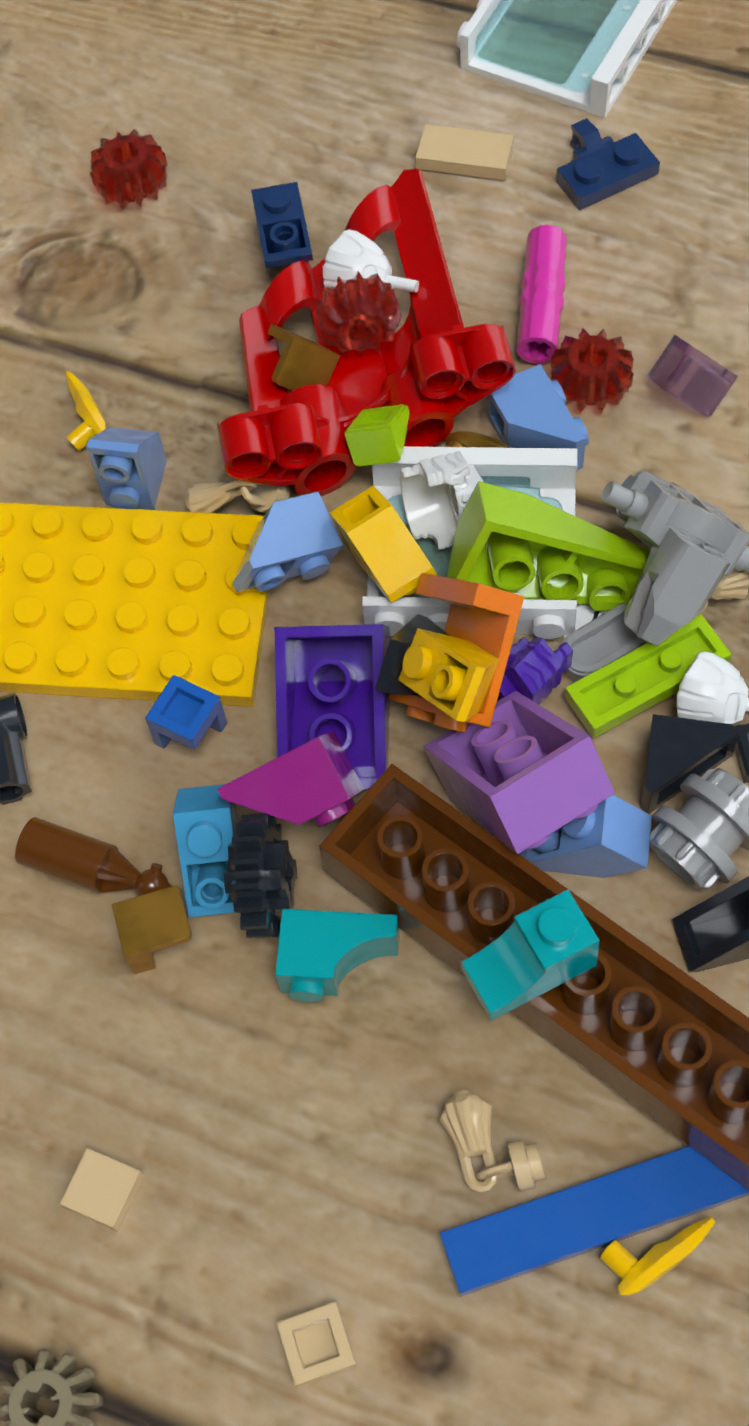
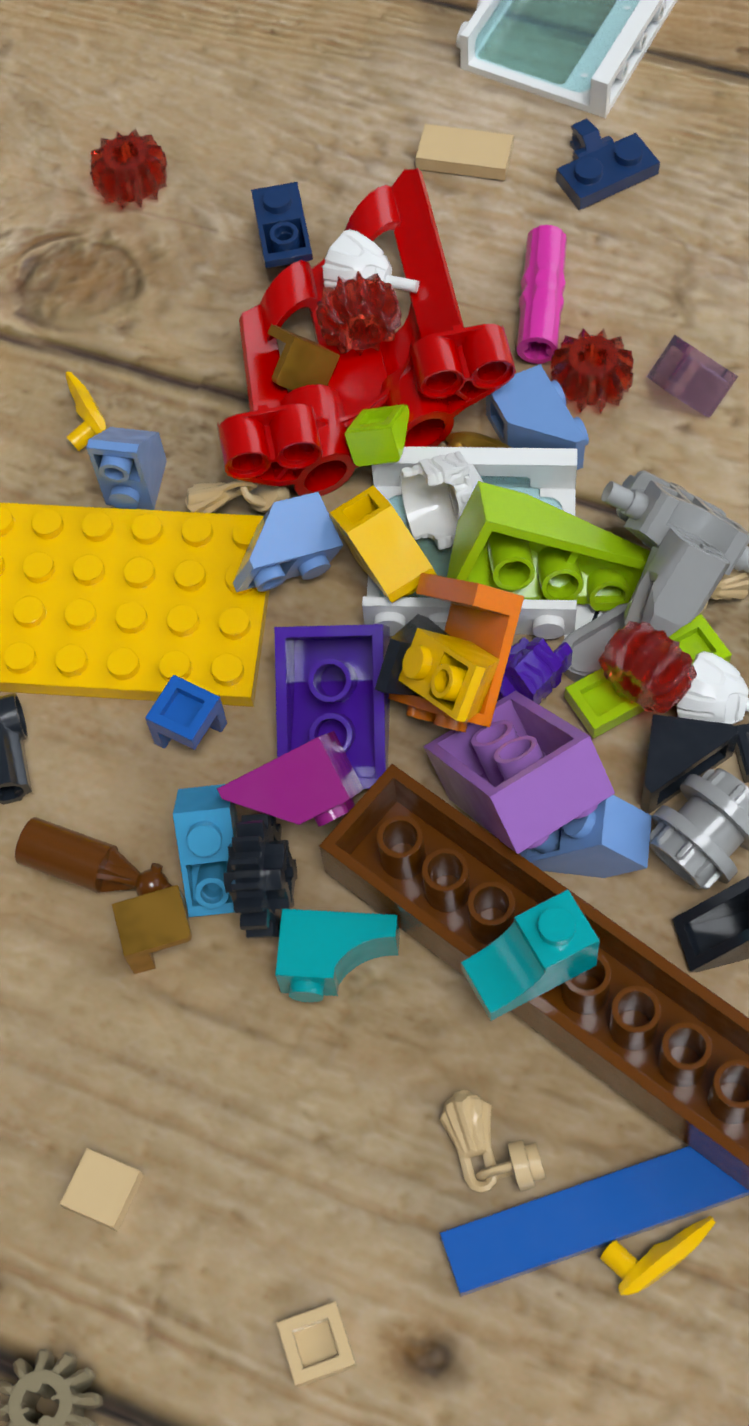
none -> clear red gear [598,621,697,714]

